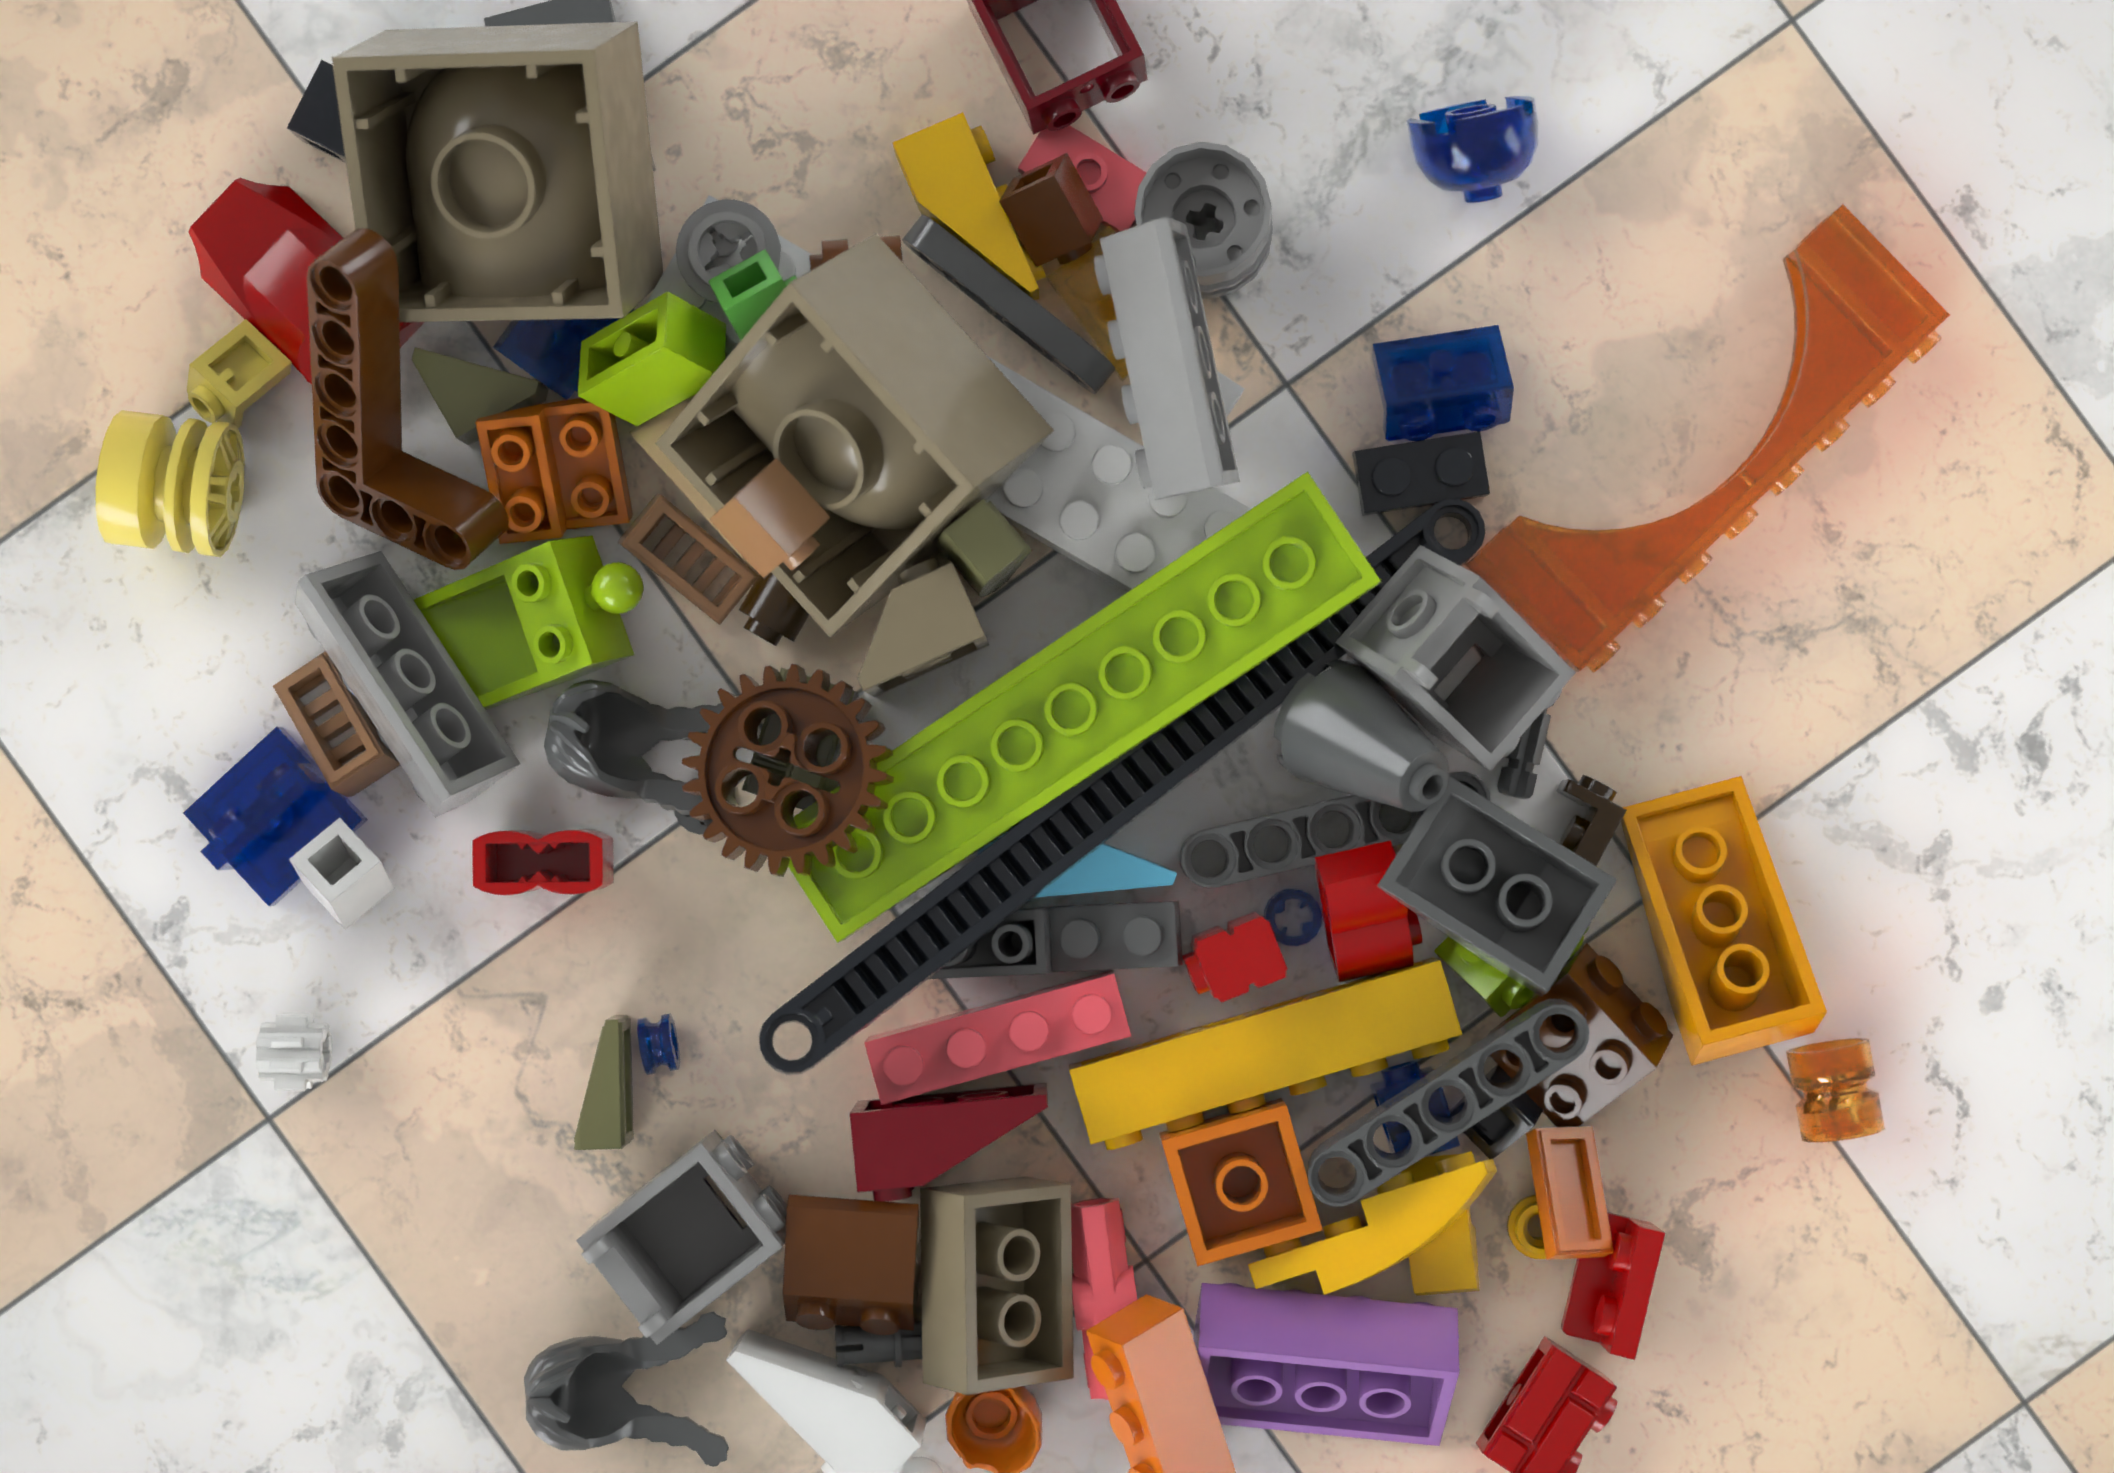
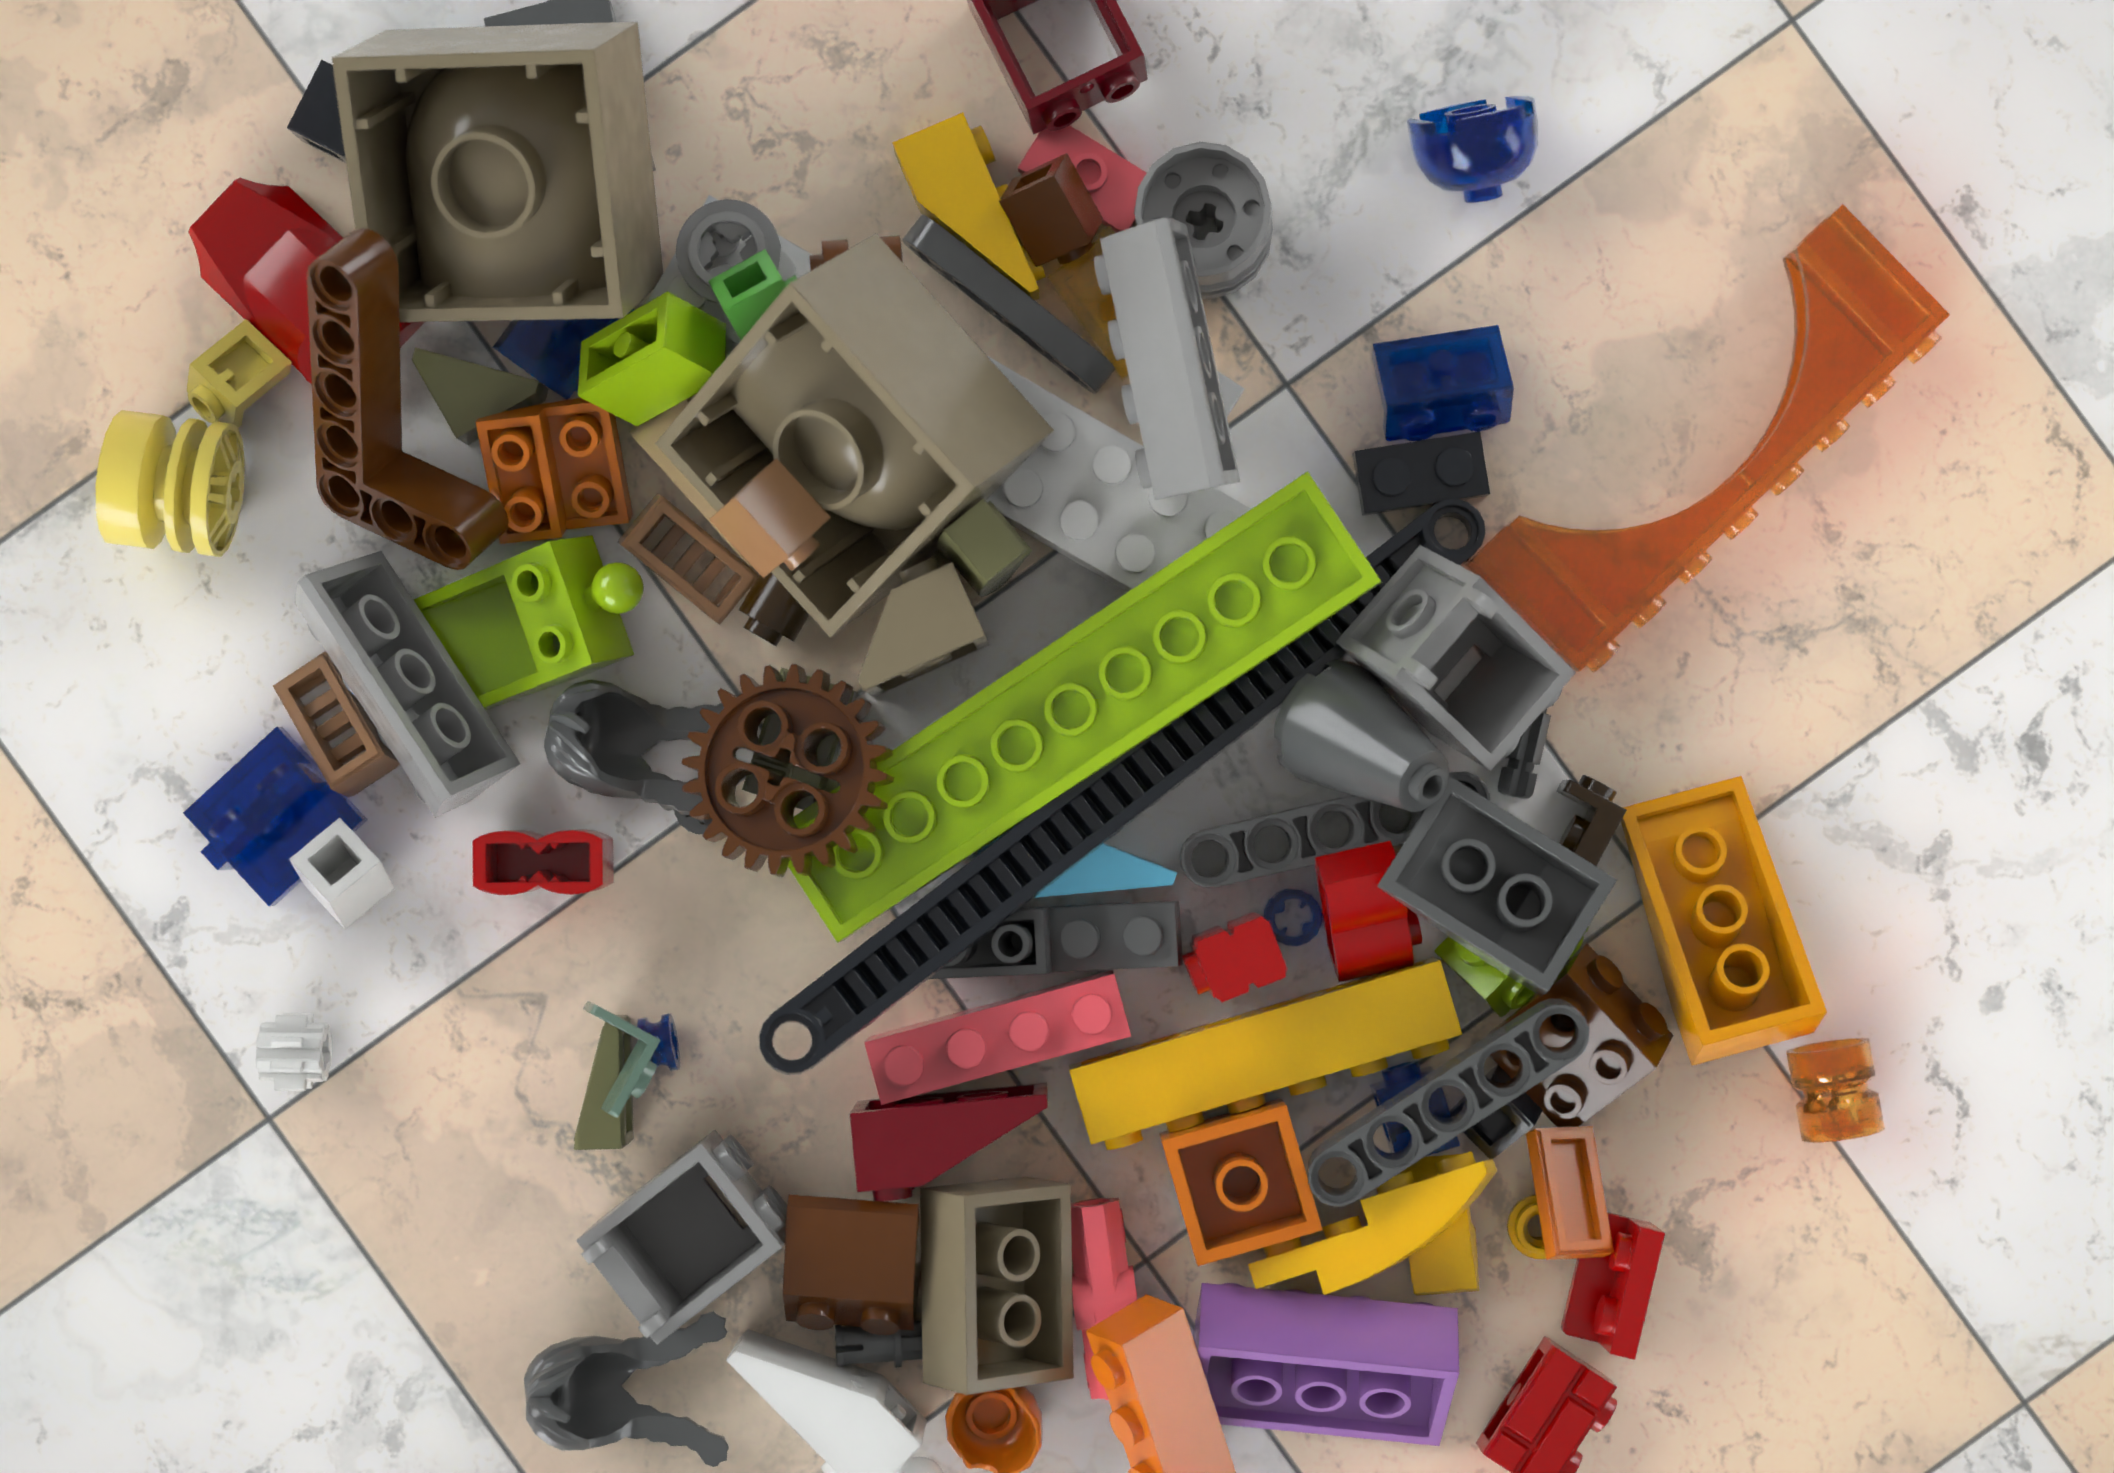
none -> sand green bracket [583,1001,661,1118]

